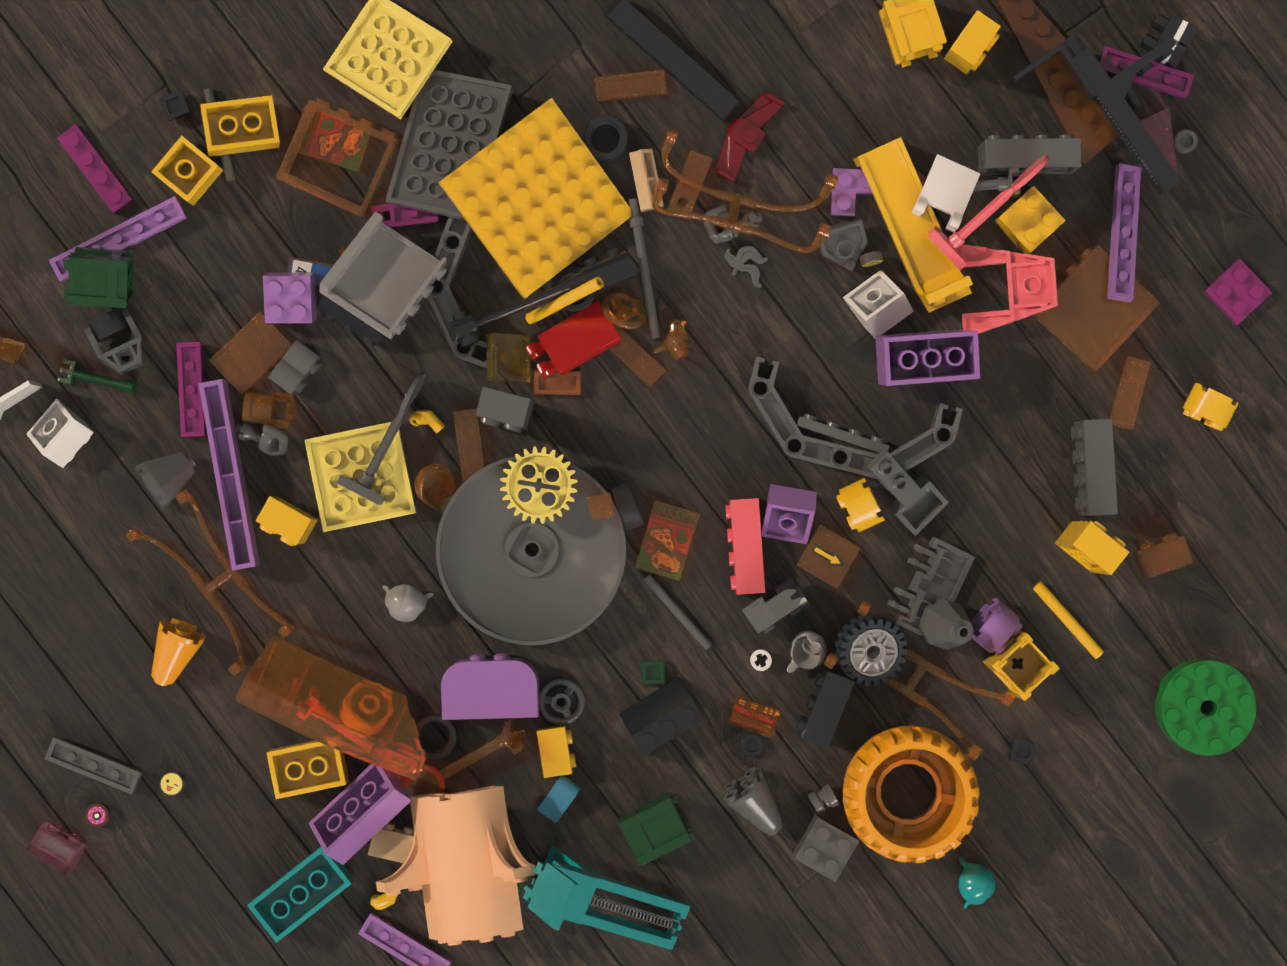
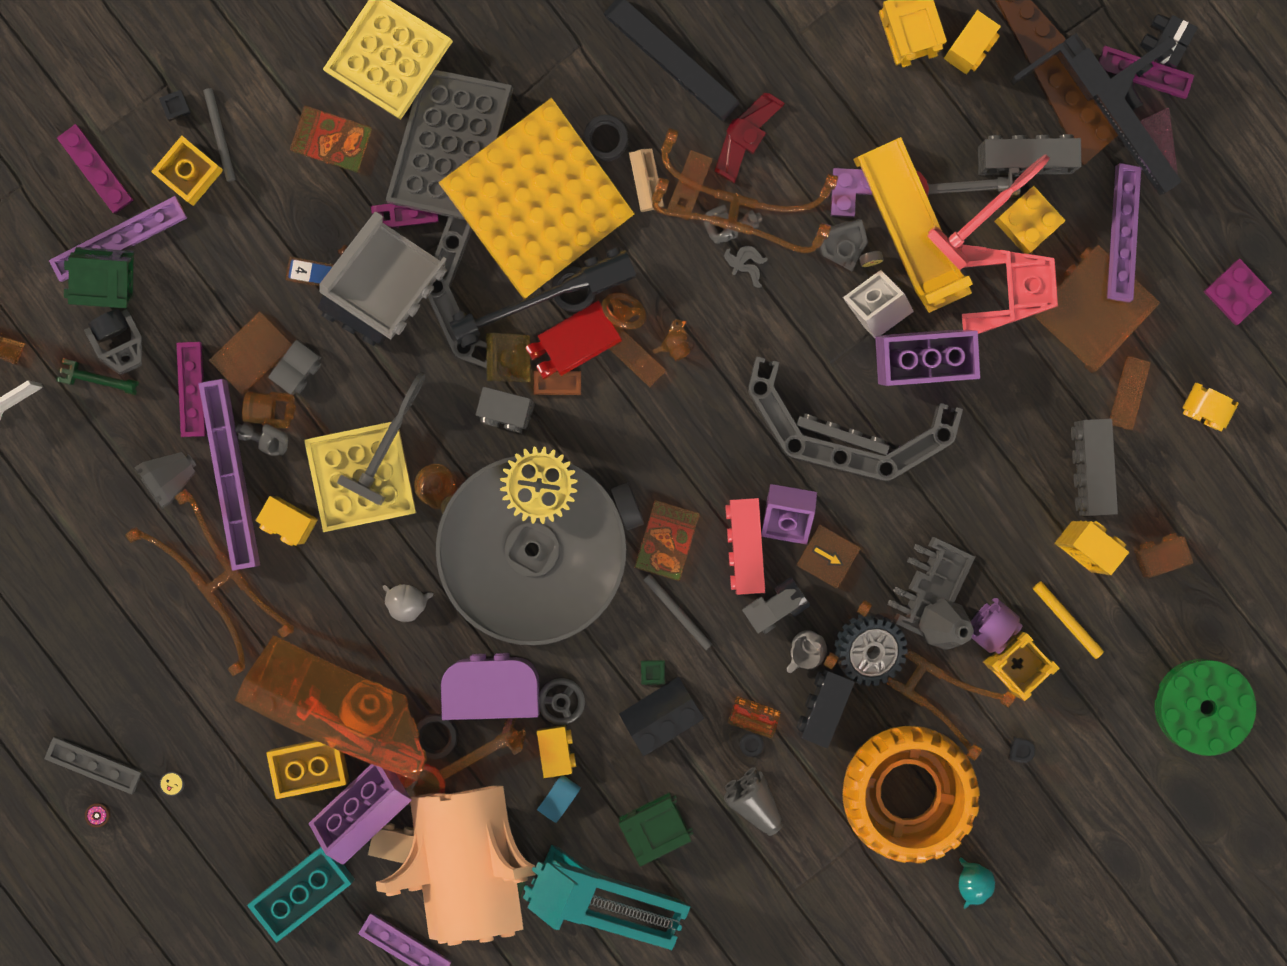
clear pink window [25,822,86,874] -> none
white slope [27,399,94,468] -> none
light orange cone [151,618,205,686] -> none
yellow brick [200,95,280,157] -> none
medium lavender brick [263,272,317,323] -> none
clear orange window [275,98,399,218] -> none
yellow arm [370,893,398,910] -> none
yellow arm [409,410,445,434] -> none
clear orange tile [453,409,485,482] -> none
yellow piece [525,277,604,324] -> none
clear orange brick [587,492,615,521] -> none
clear orange tile [594,69,667,102] -> none
dark grey bar [628,198,661,339] -> none
white bush [750,649,772,671] -> none
dark grey brick [793,814,859,882] -> none
dark grey wheel [808,784,840,816] -> none
yellow brick [836,478,885,532] -> none
dark grey plate [867,449,949,536] -> none
white flag [911,154,980,233] -> none
dark grey tile [1172,129,1198,154] -> none

